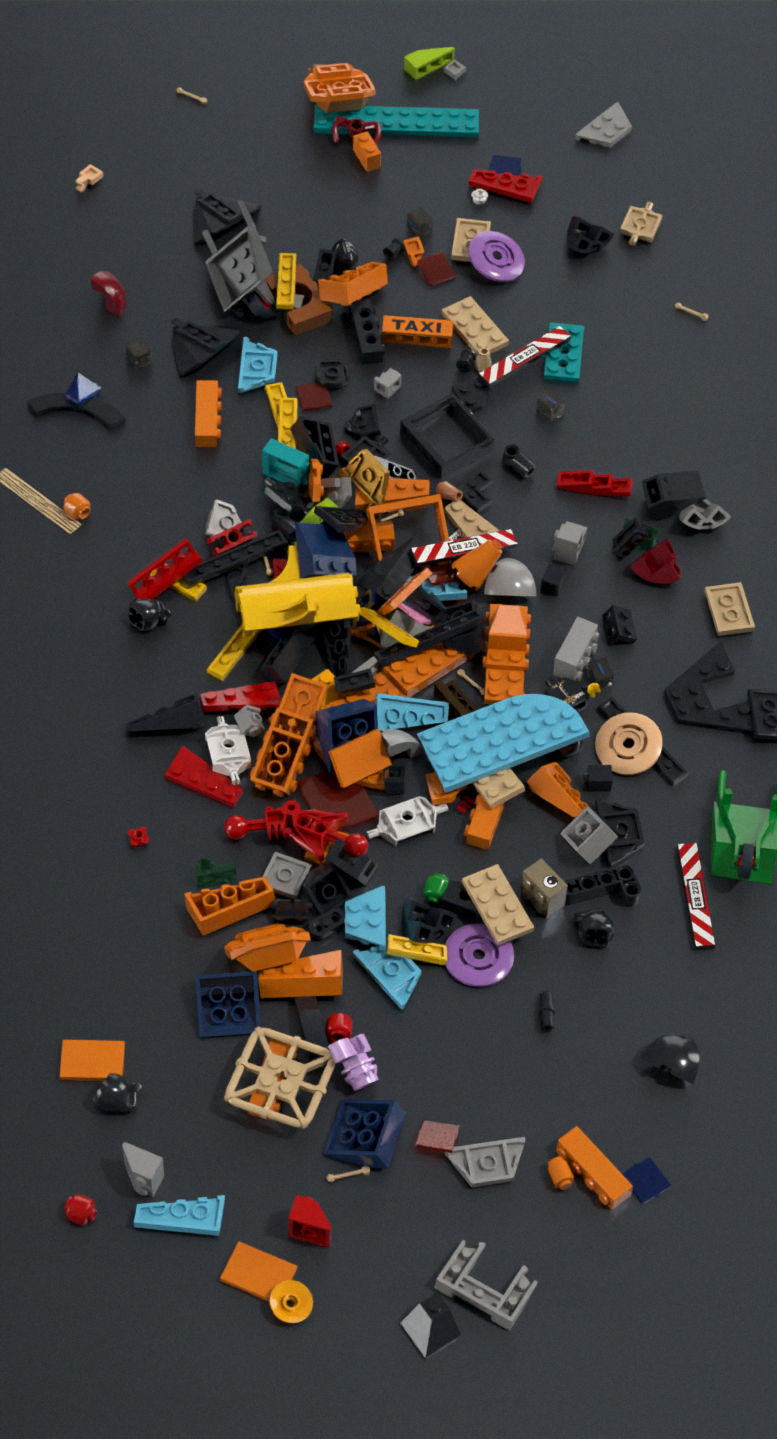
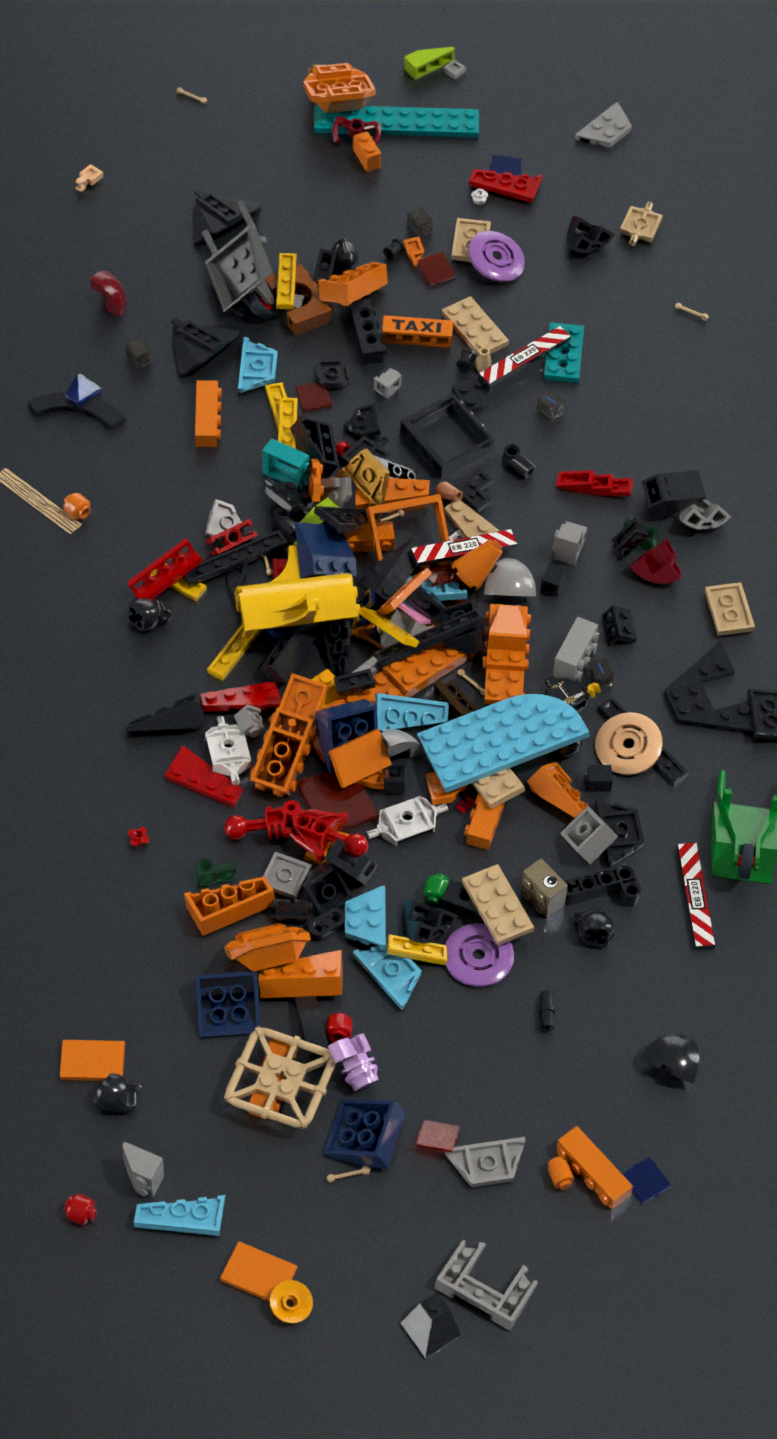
red slope [288,1195,331,1248] -> none

